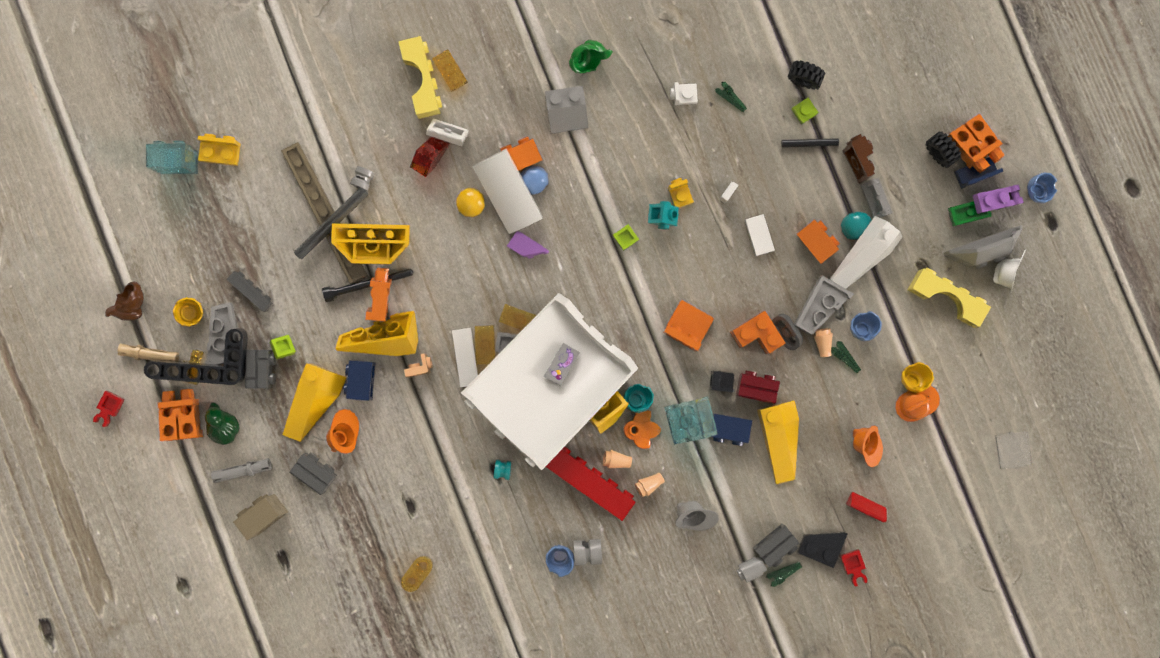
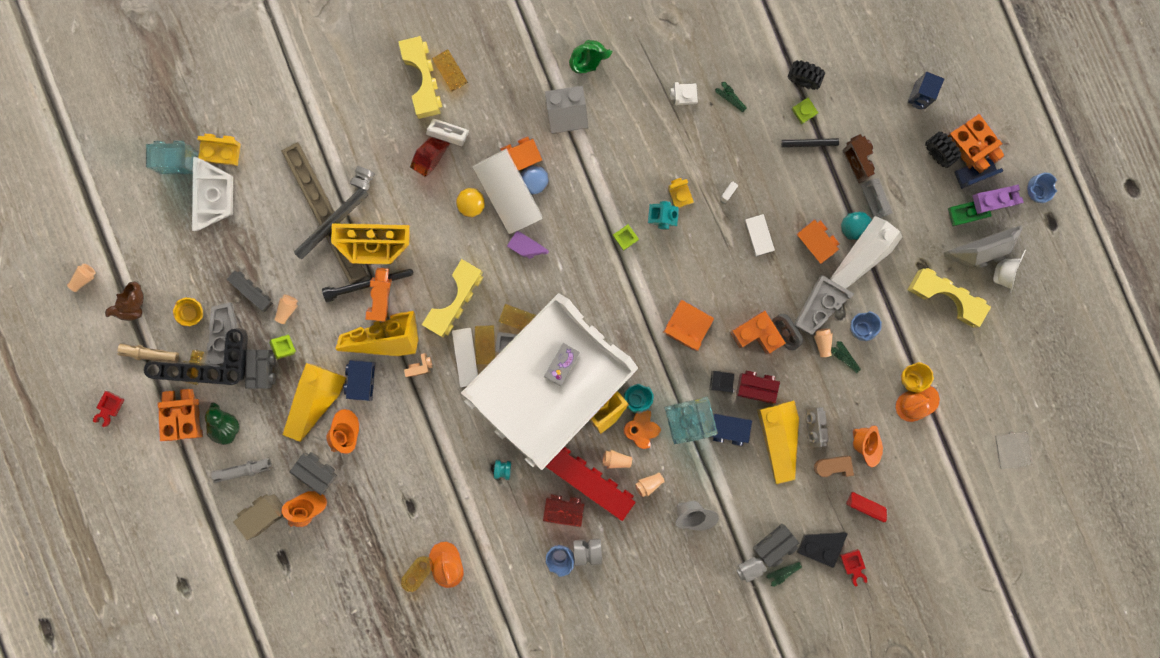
none -> light nougat cone [67,264,96,292]
none -> white wing [192,157,233,231]
none -> light nougat cone [274,294,298,324]
none -> orange piece [281,491,327,527]
none -> light yellow arch [422,259,483,337]
none -> orange piece [429,542,464,588]
none -> clear red brick [543,494,585,527]
none -> light grey hinge [806,407,829,447]
none -> medium nougat leg [814,455,854,477]
none -> dark blue brick [908,71,944,109]

